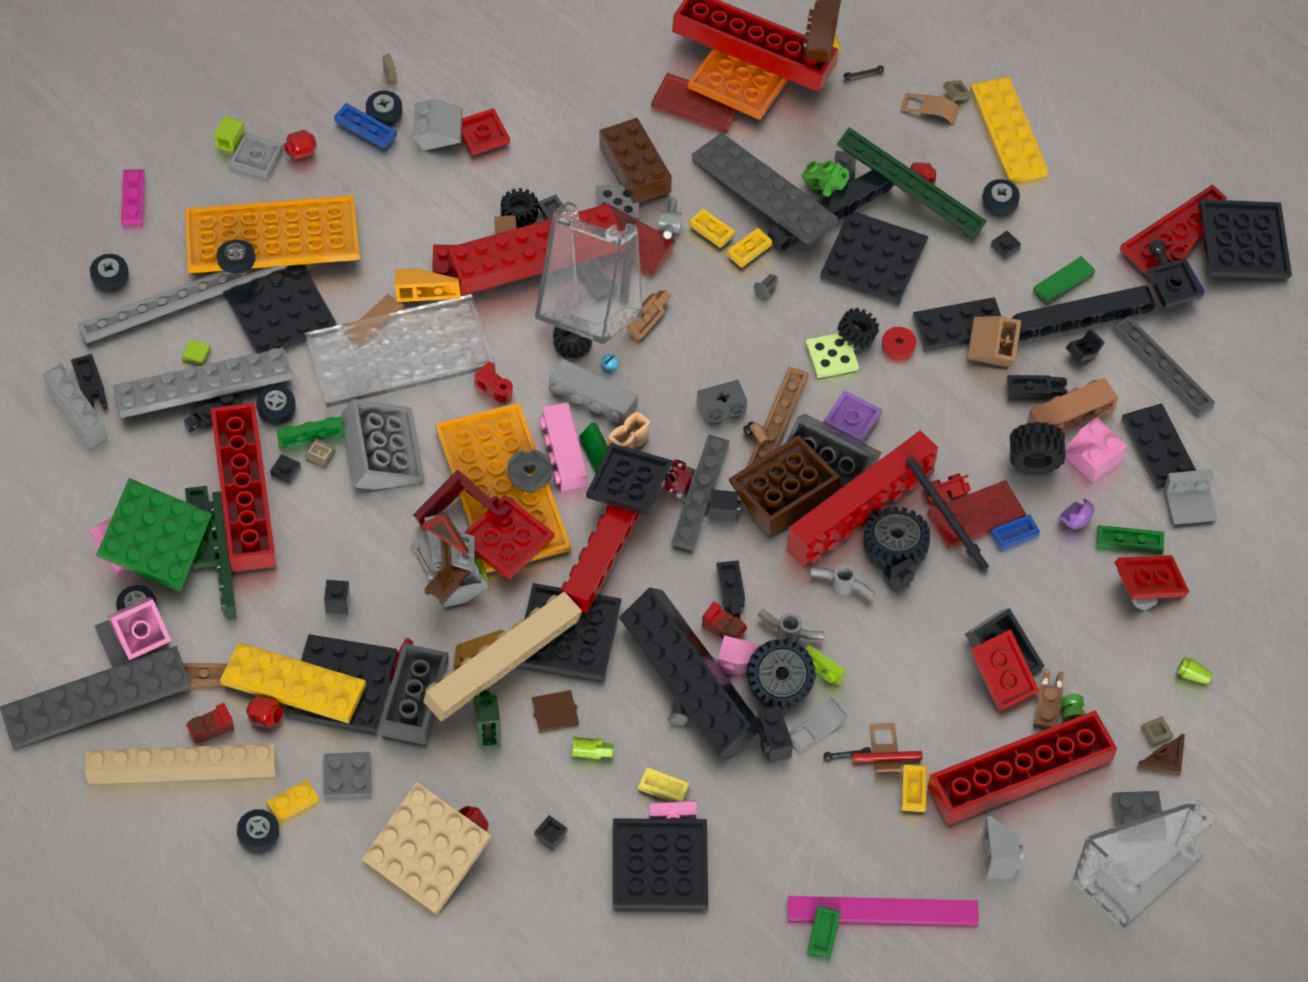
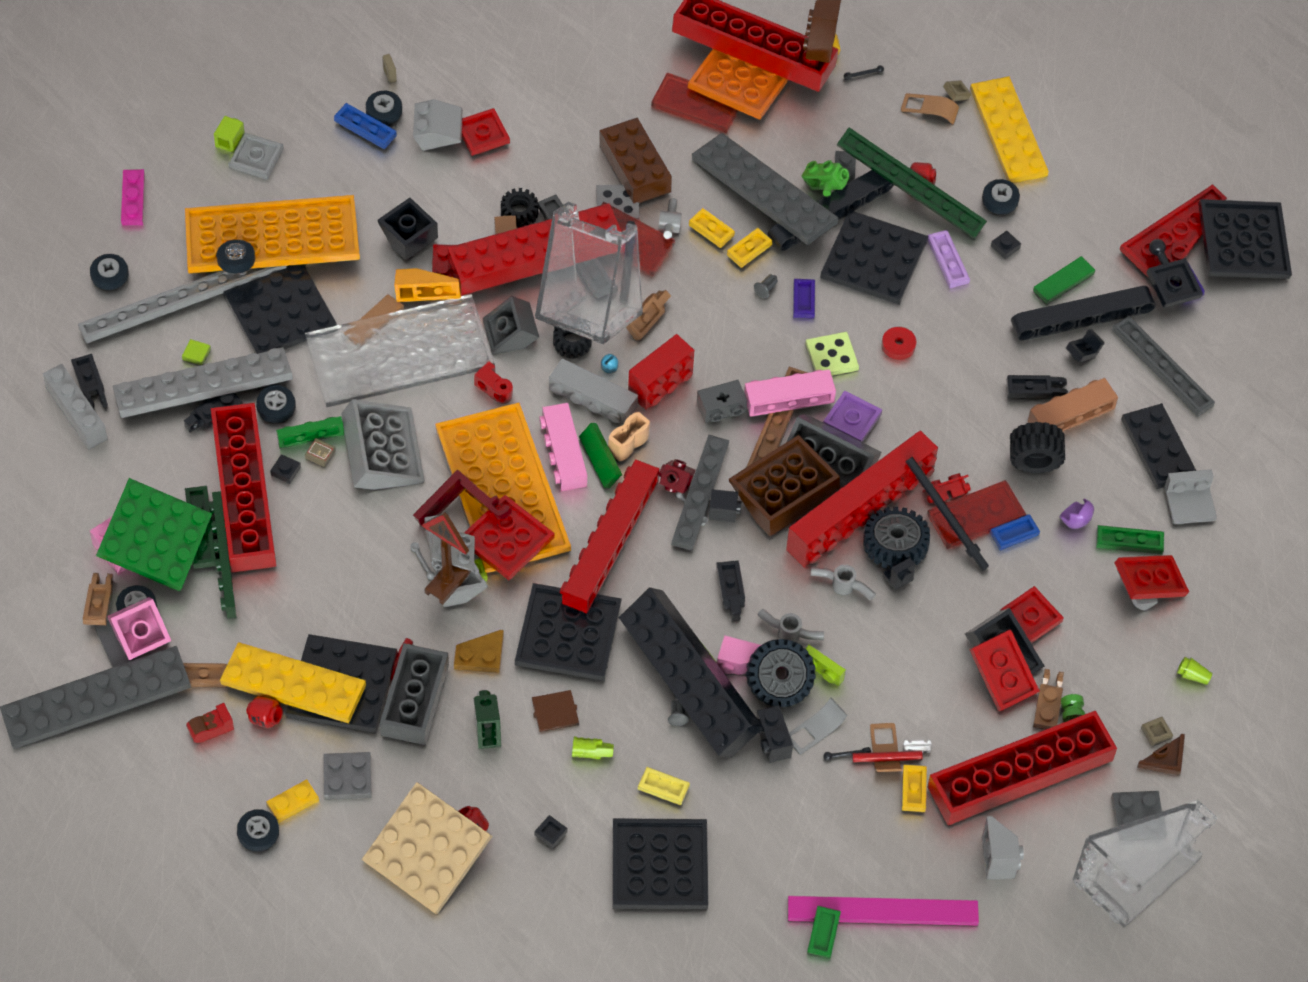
tan brick [85,744,276,785] -> none
red head [284,130,317,159] -> none
black brick [324,580,350,614] -> none
tan brick [423,592,582,722] -> none
dark grey plate [507,450,552,494] -> none
black plate [586,443,673,516] -> none
bright pink plate [649,801,697,819] -> none
red leg [702,601,747,639] -> none
medium nougat arm [743,421,770,445] -> none
black tyre [837,308,879,349] -> none
black plate [912,297,1001,351] -> none
medium nougat slope [967,316,1021,368] -> none
bright pink slope [1065,418,1127,483] -> none
none -> medium nougat hinge [83,573,113,625]
none -> black slope [377,197,438,260]
none -> dark grey slope [482,296,539,354]
none -> red brick [628,334,695,410]
none -> bright pink brick [744,369,836,417]
none -> dark purple tile [793,279,815,319]
none -> white piece [903,739,932,753]
none -> lavender tile [928,230,970,288]
none -> red plate [1000,586,1064,643]

